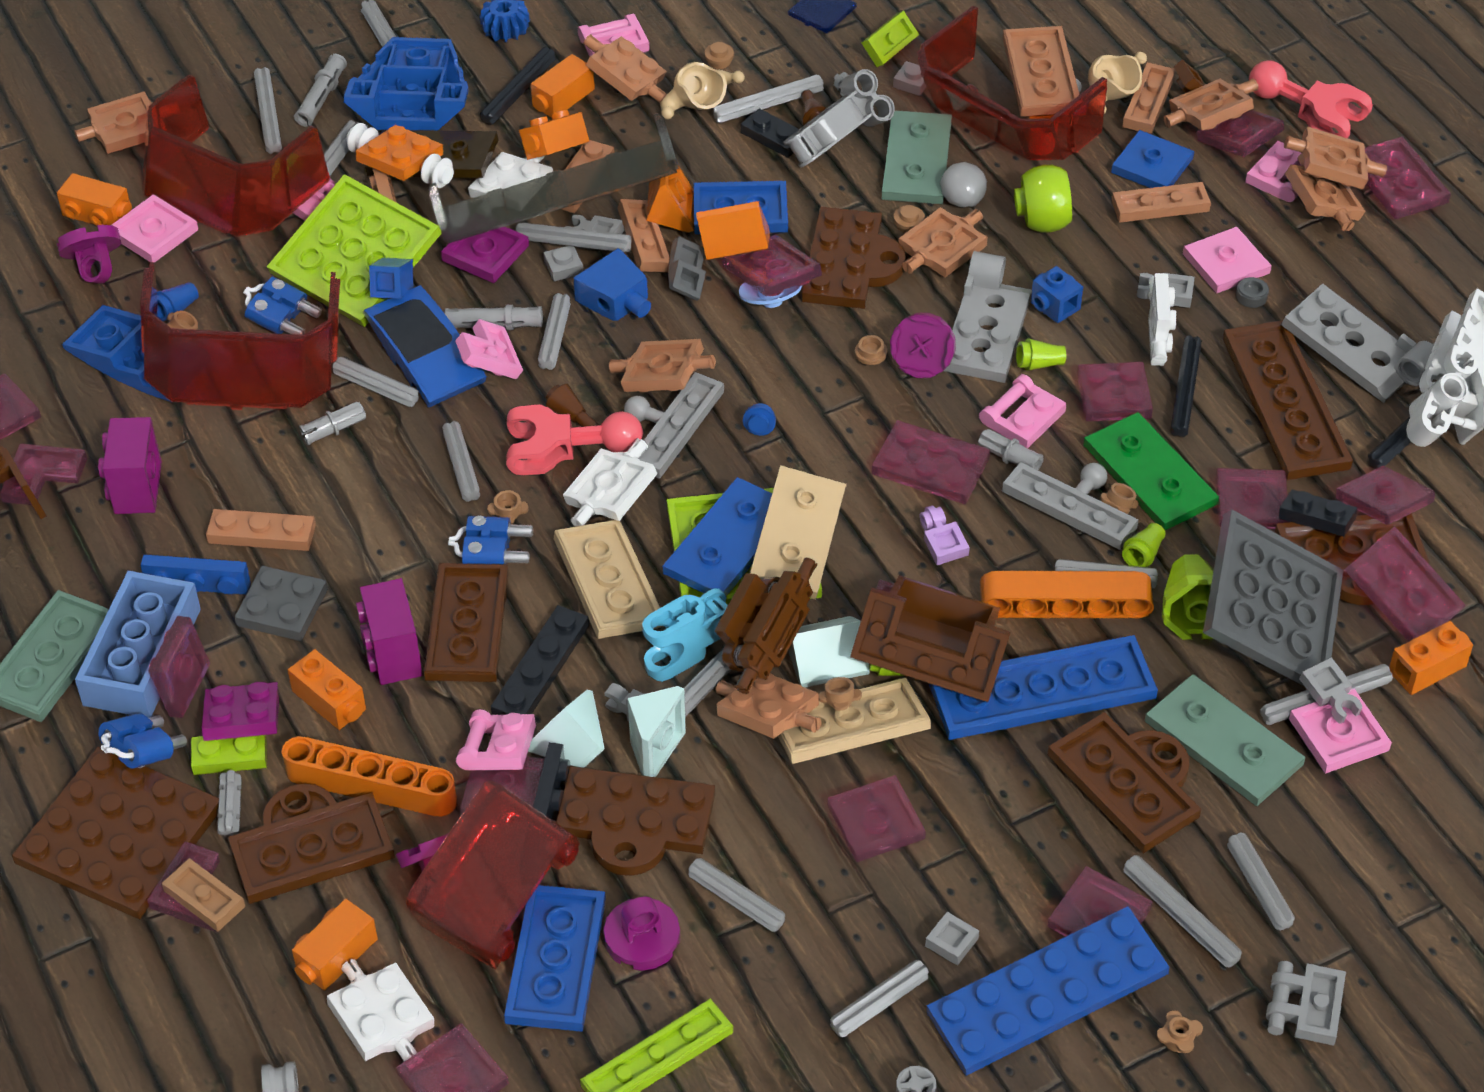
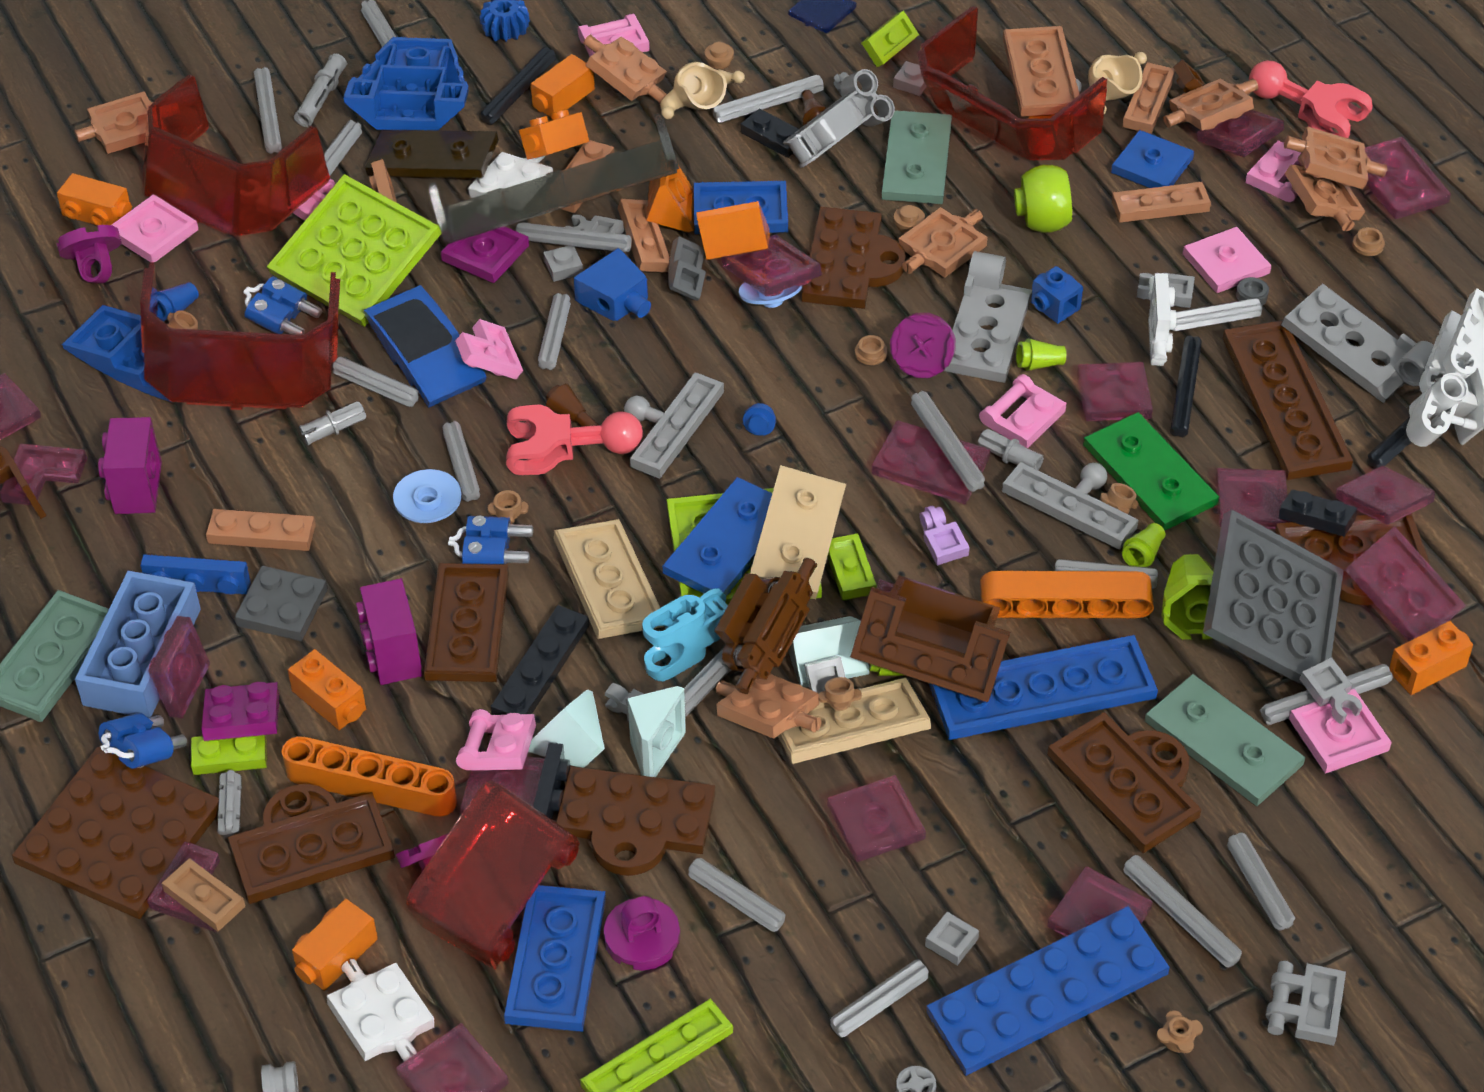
orange plate [346,123,454,188] -> none
blue panel [369,258,414,299] -> none
light grey pin [445,305,543,330] -> none
white plate [563,438,657,527] -> none
nougat plate [609,339,716,392] -> none
light grey hair [940,162,987,207] -> none
none -> light blue dish [393,469,462,523]
none -> plate [804,656,846,695]
none -> lime plate [827,533,877,600]
none -> light grey axle [911,391,985,492]
none -> axle [1172,298,1262,332]
none -> medium nougat plate [1352,227,1385,256]

